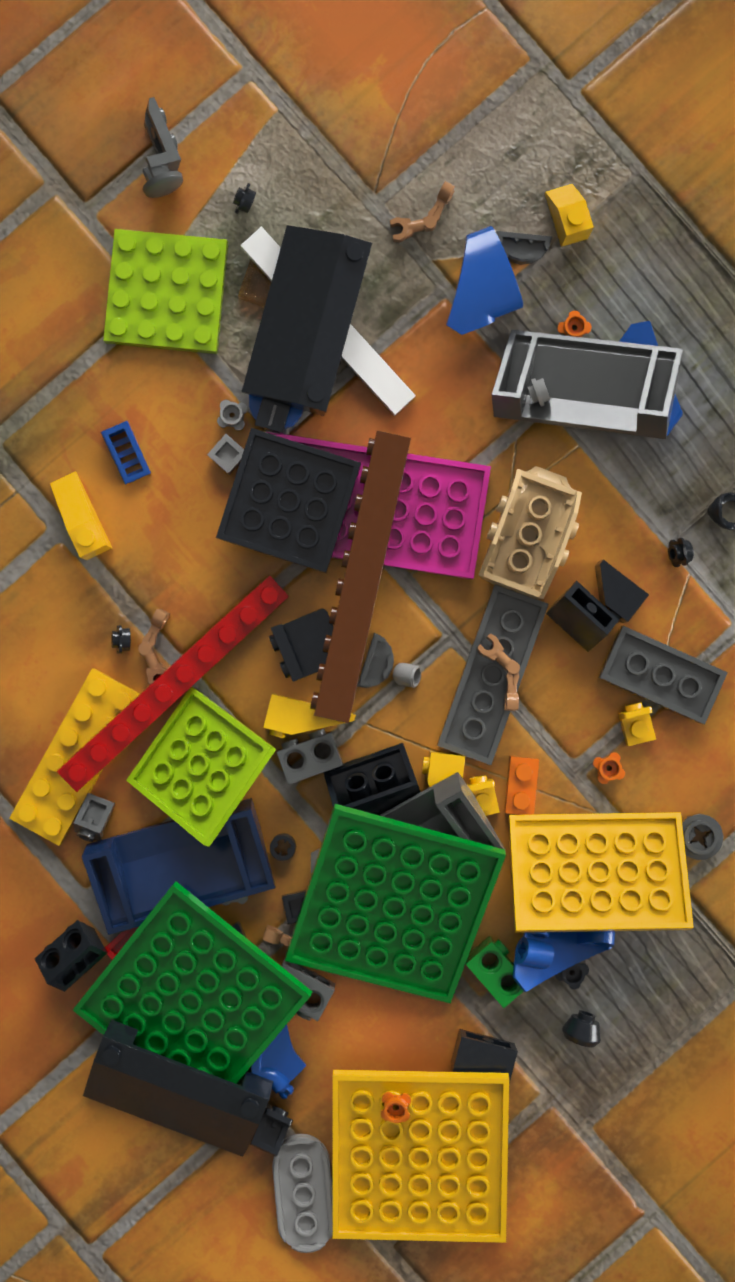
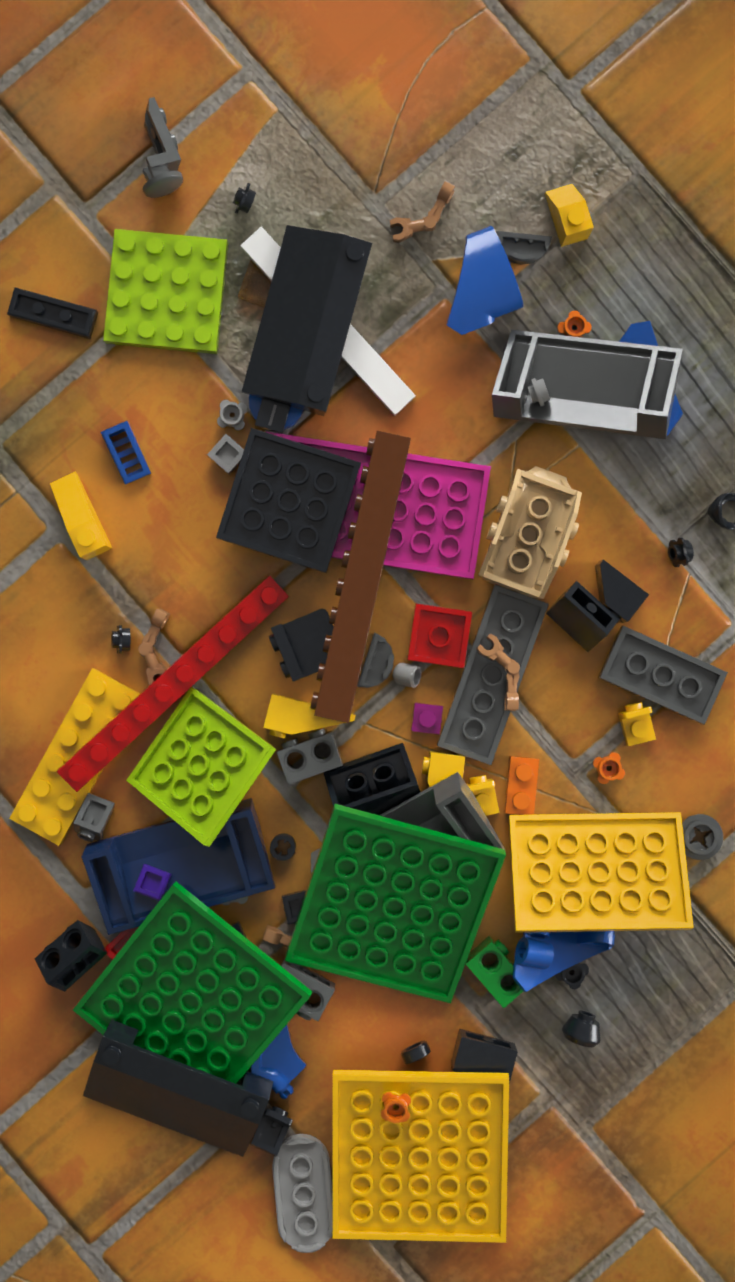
none -> black tile [7,287,98,339]
none -> dark purple tile [133,864,172,901]
none -> black tile [401,1041,431,1064]
none -> red plate [407,603,472,668]
none -> magenta plate [411,703,443,735]

